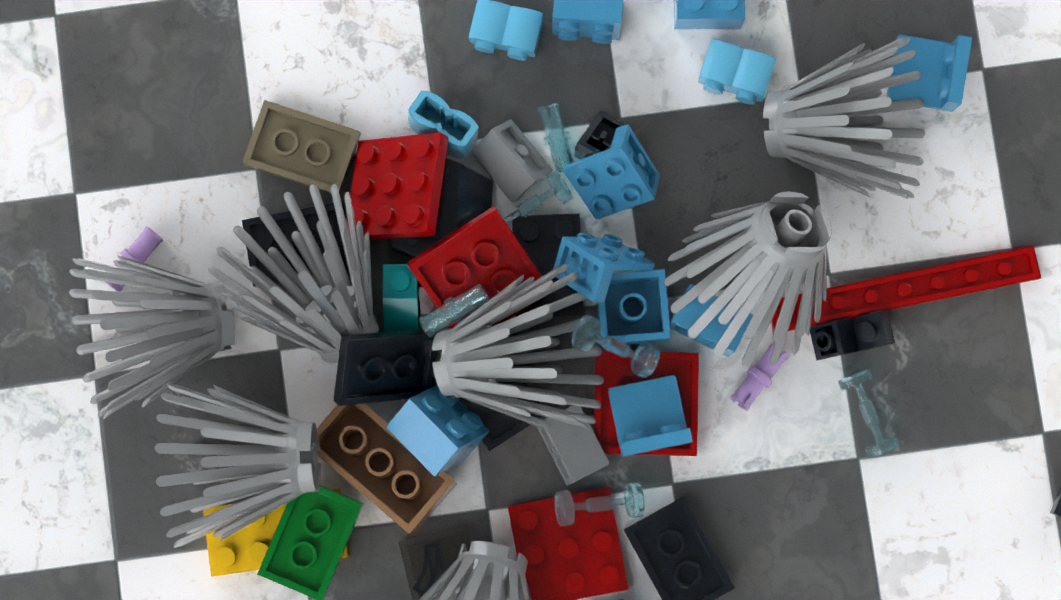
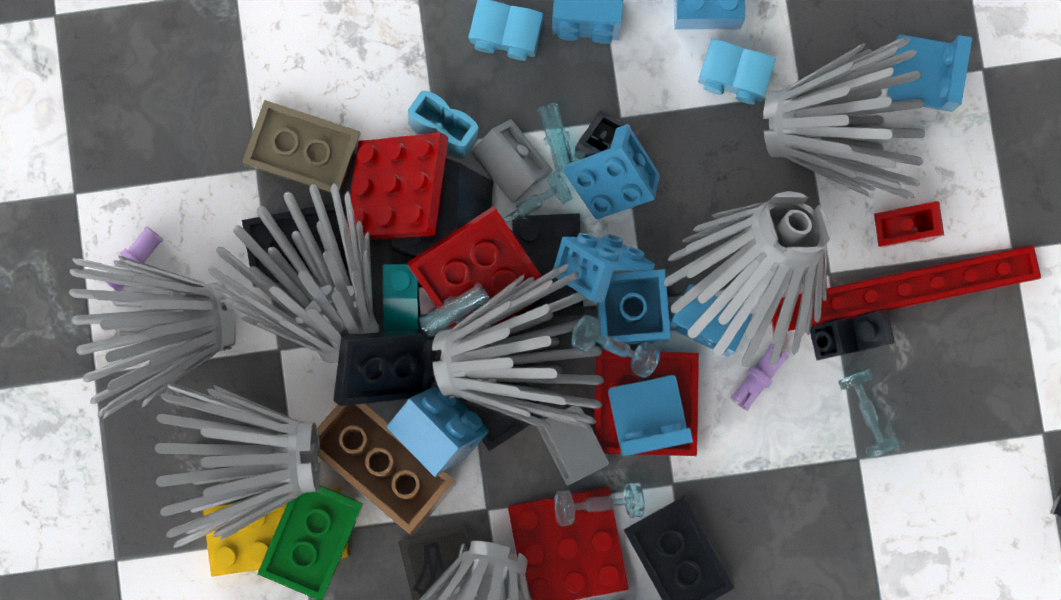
none -> red slope [874,201,944,247]

